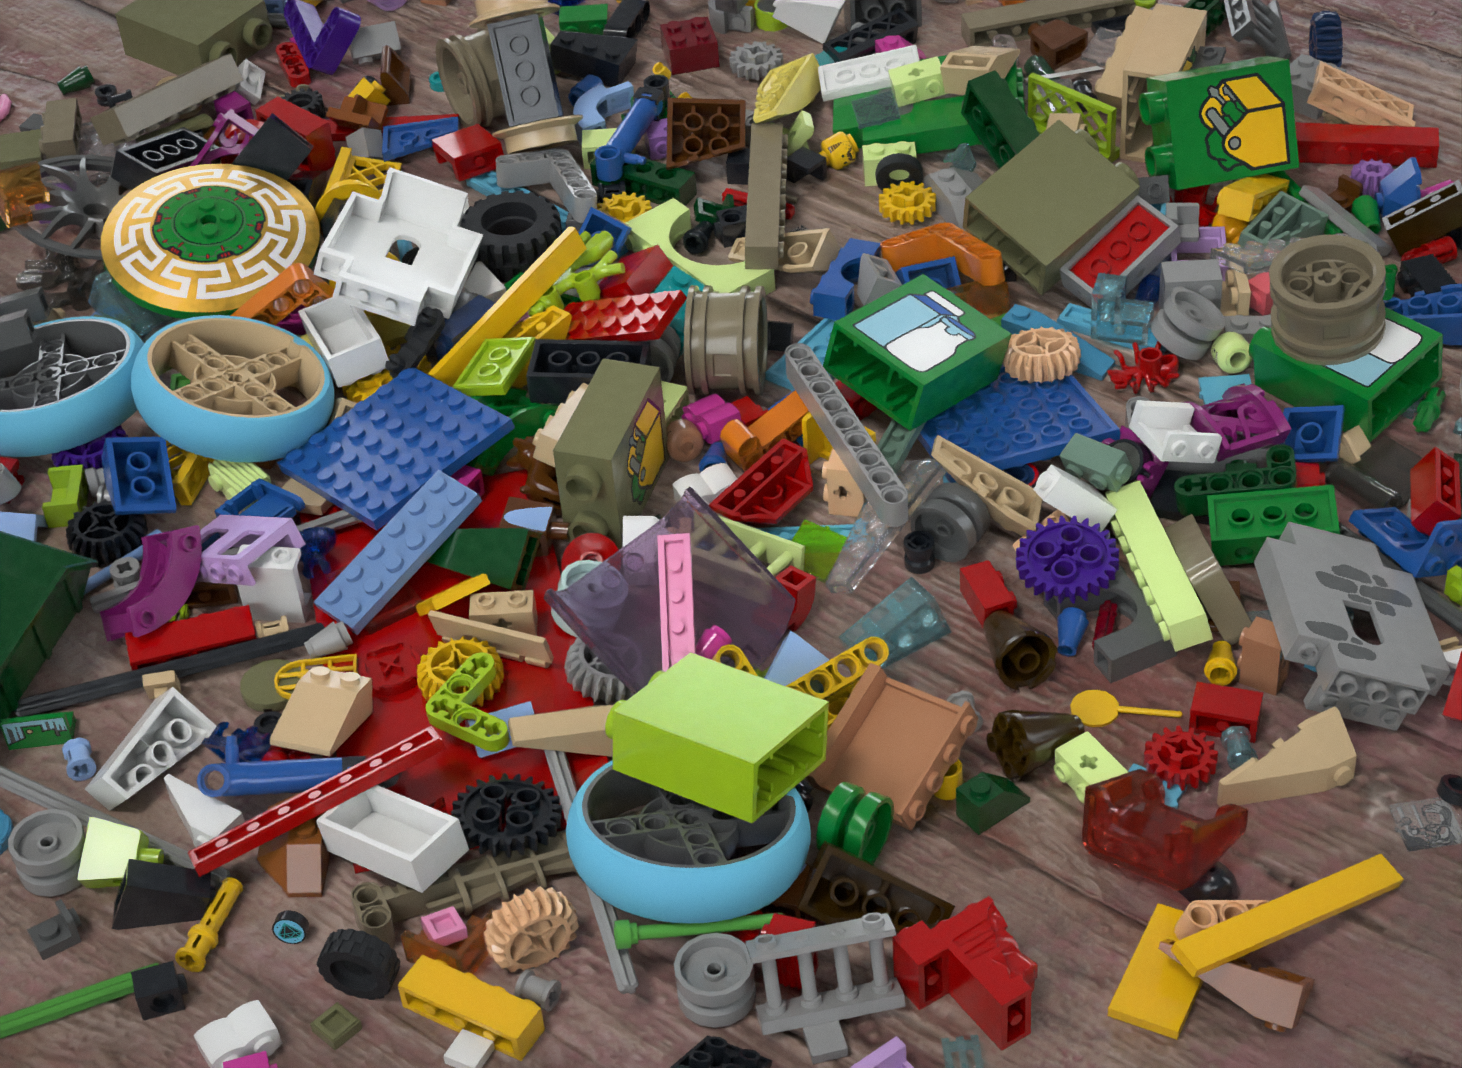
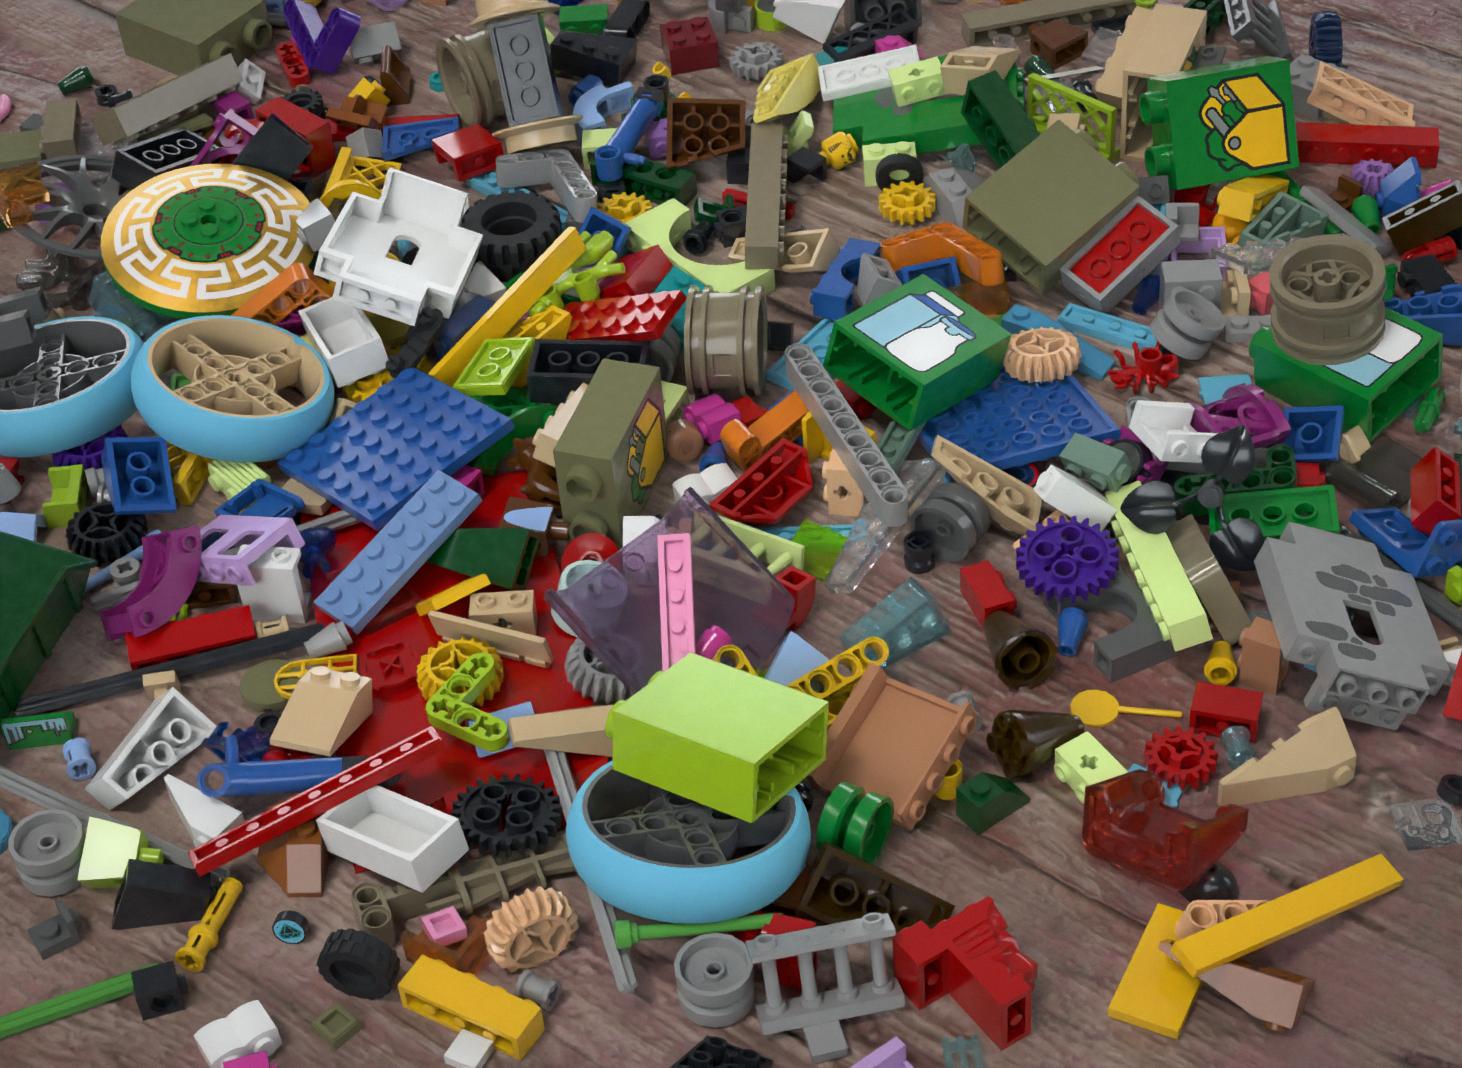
clear light blue piece [851,91,901,129] -> none
clear light blue brick [1091,273,1154,346] -> none
dark red axle [1092,600,1119,650] -> none
yellowish green head [1211,332,1253,374] -> none
none -> light grey slope [296,198,336,252]
none -> black plant [1120,425,1264,571]

